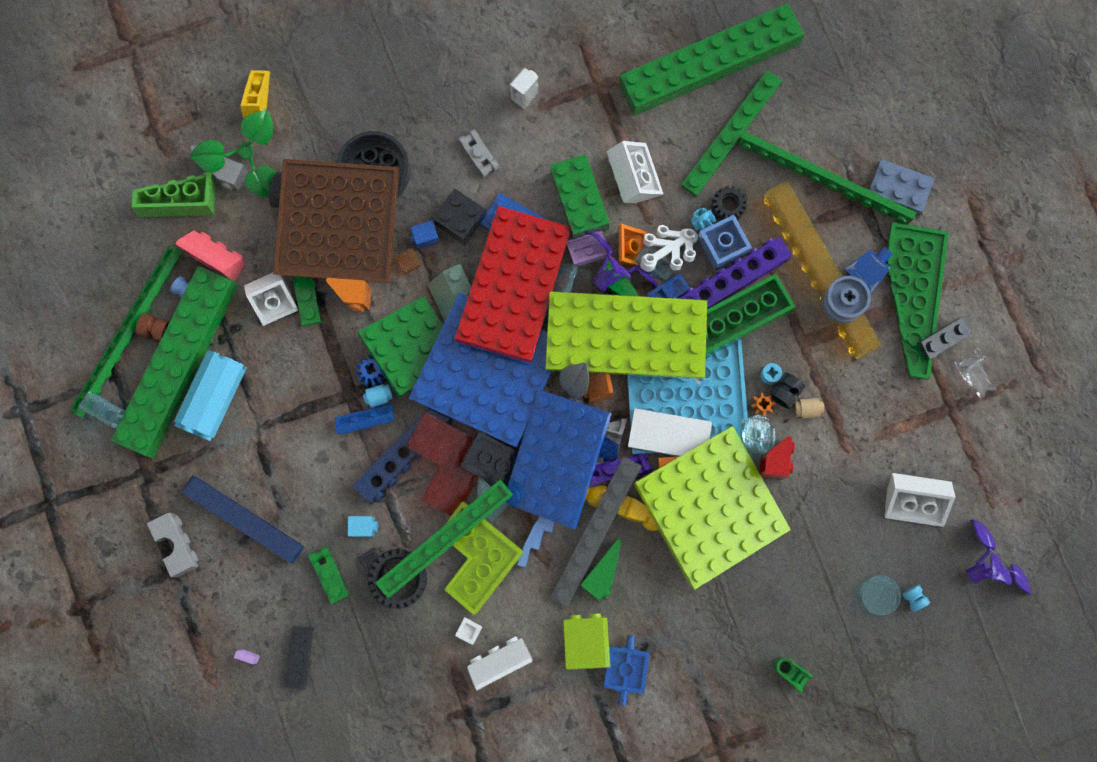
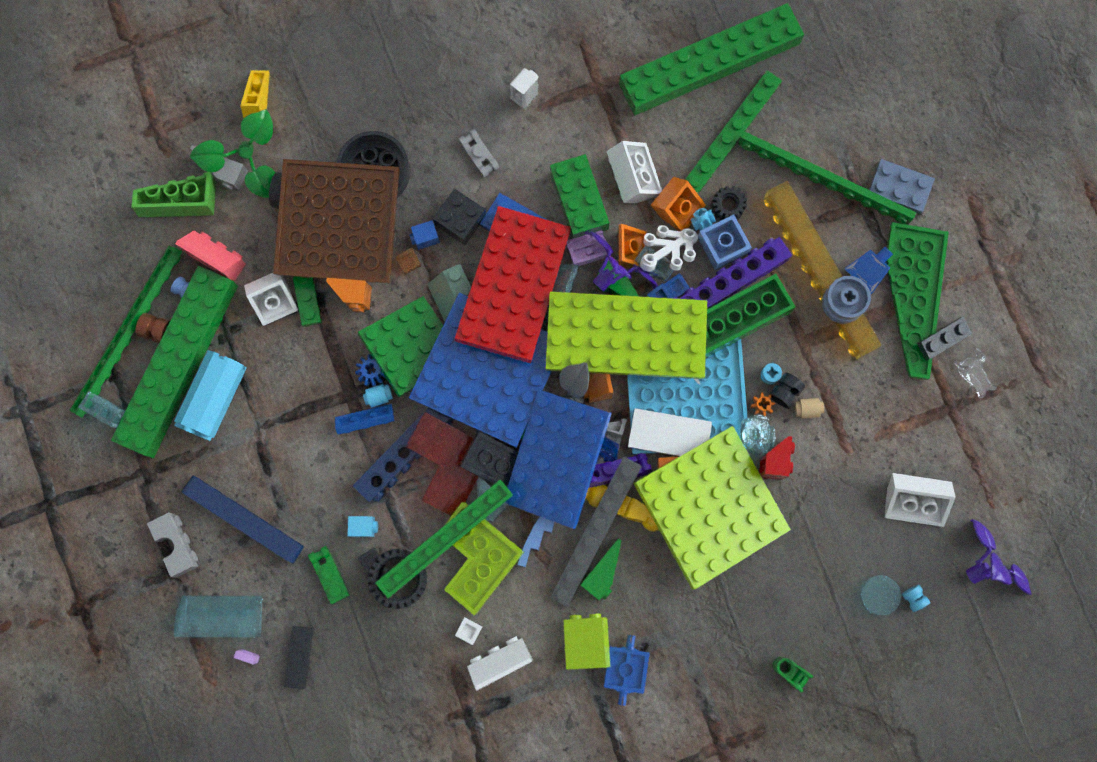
none -> clear light blue slope [174,596,262,637]
none -> orange slope [651,177,706,232]

